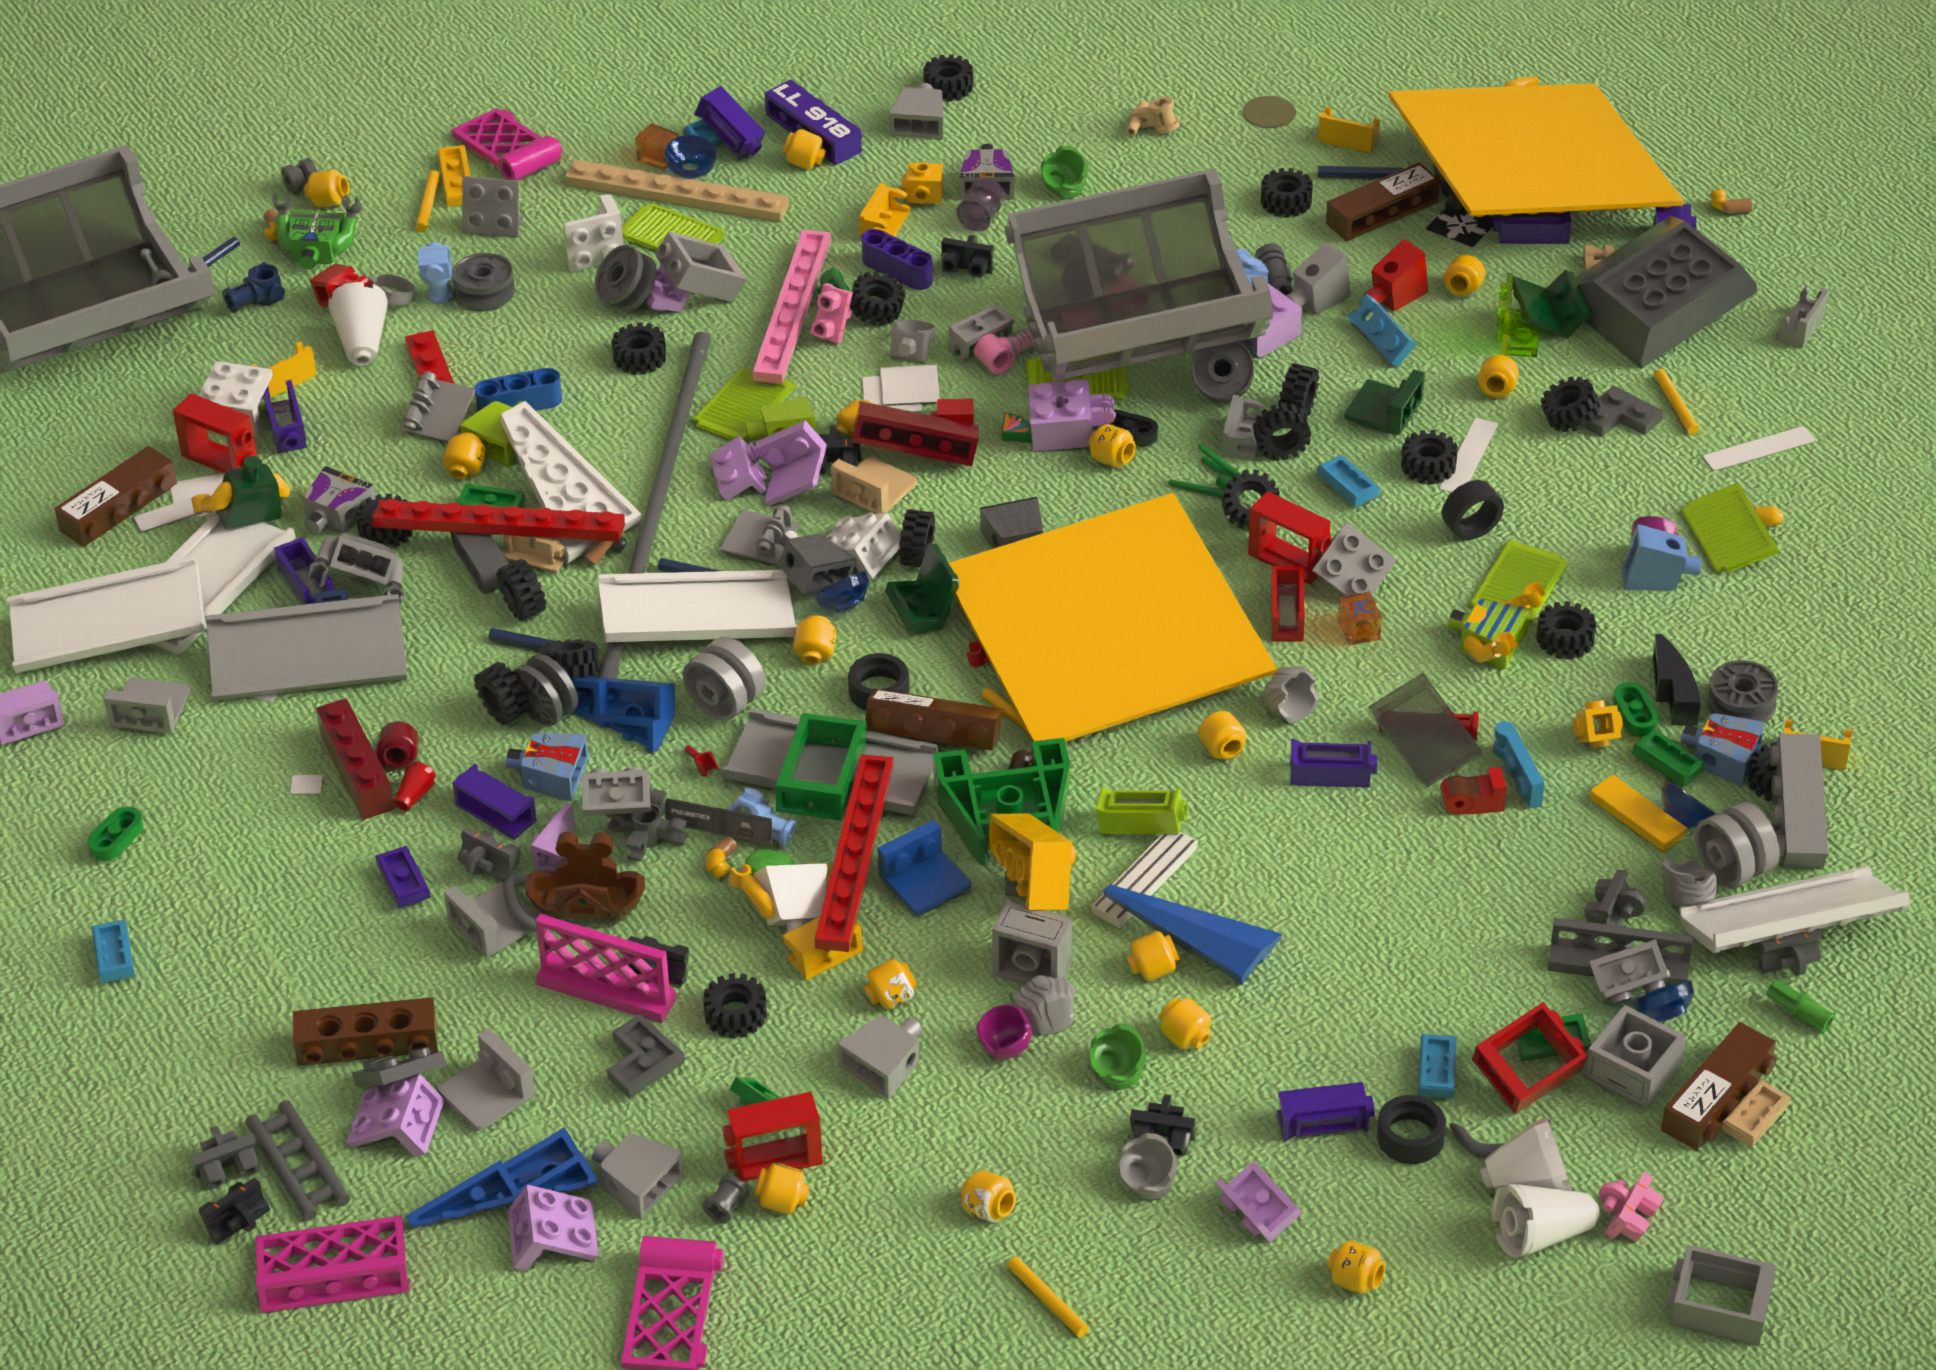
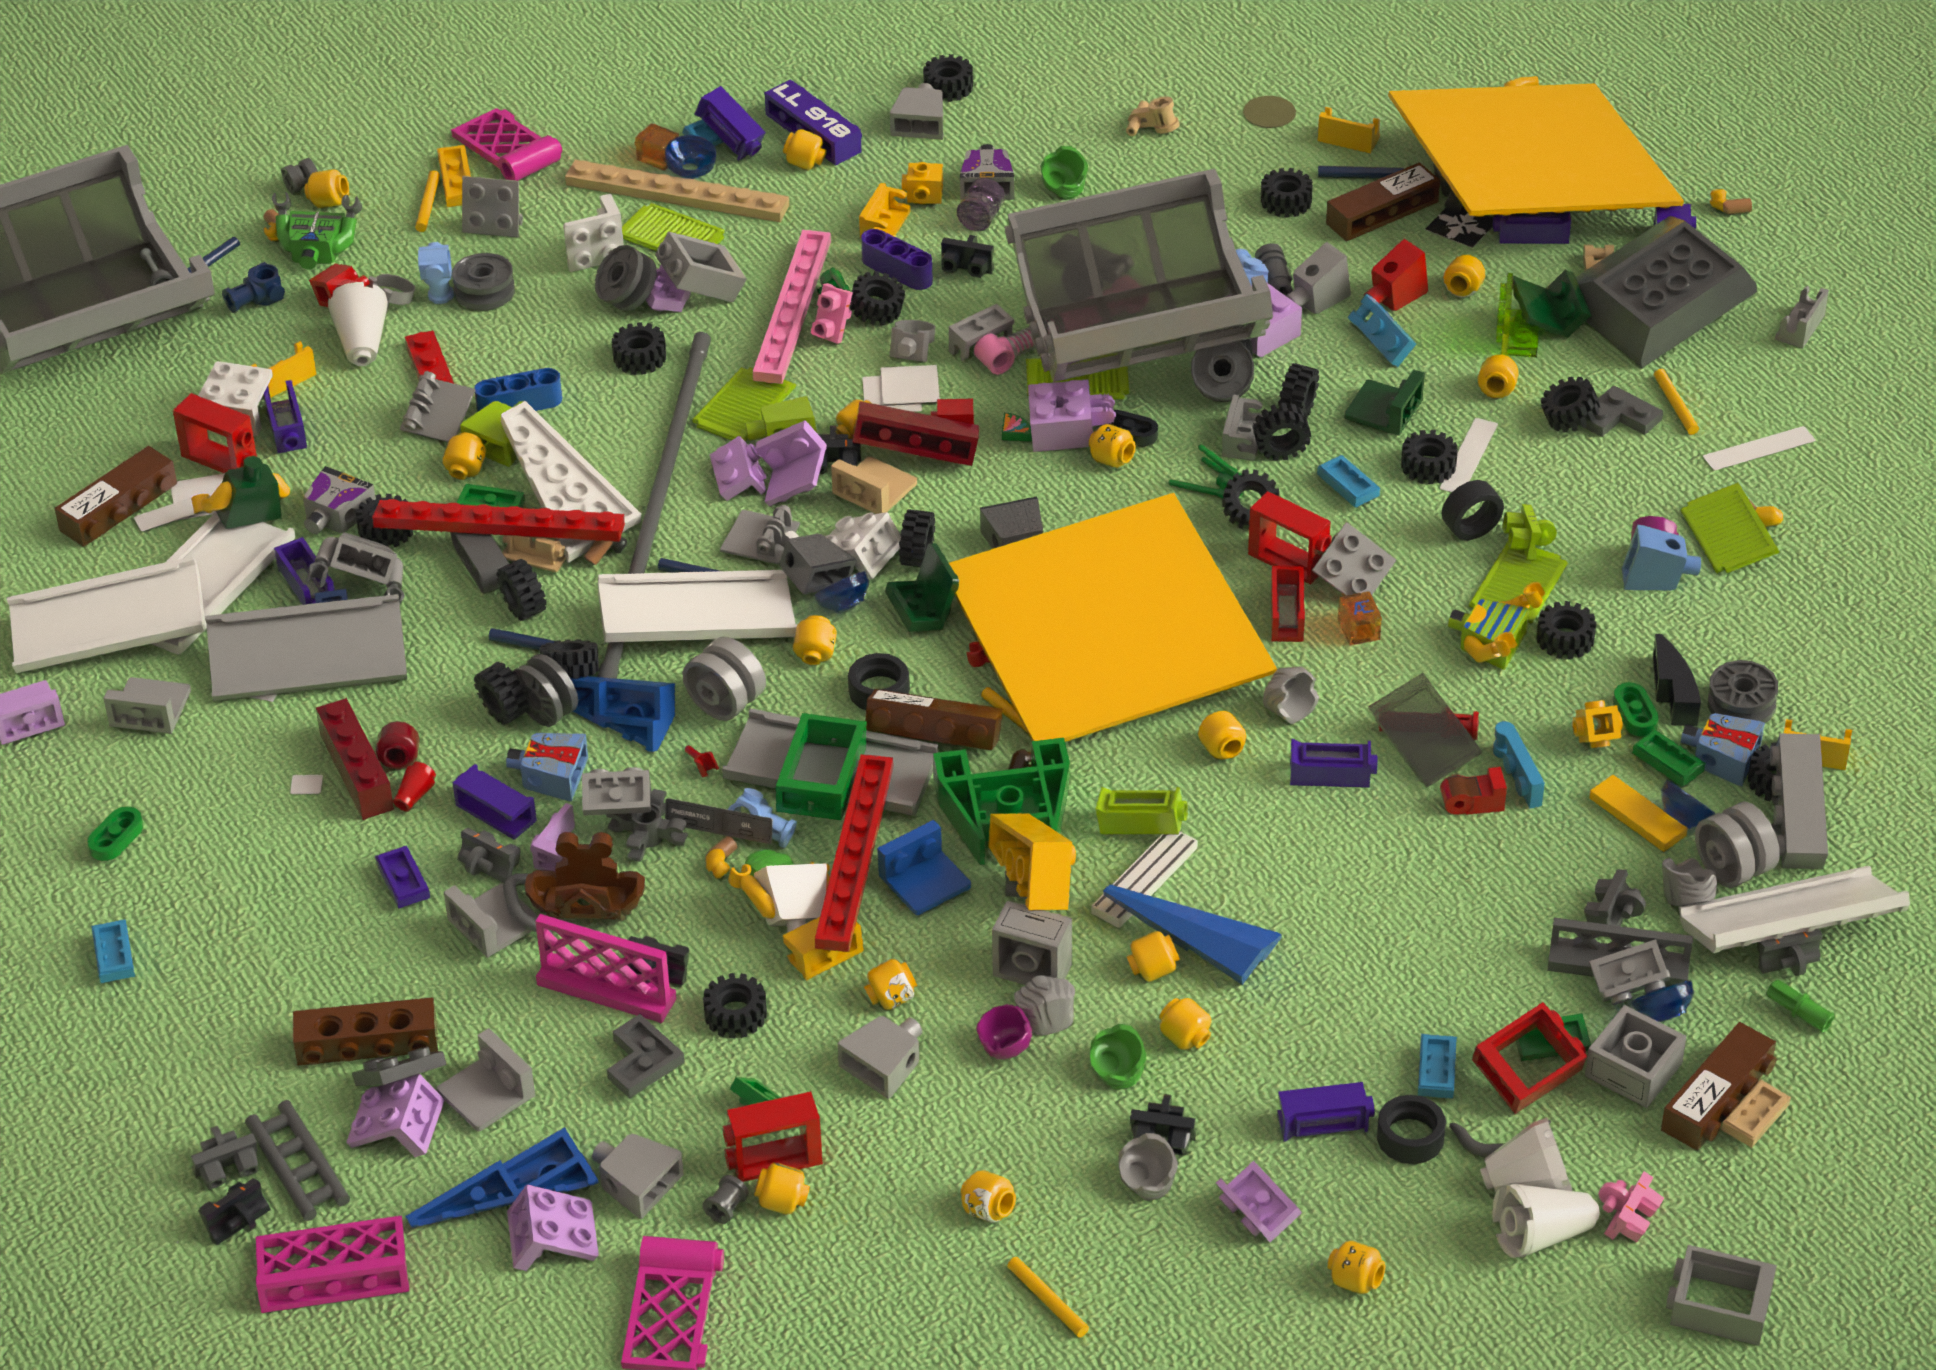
none -> lime hips [1502,504,1557,560]

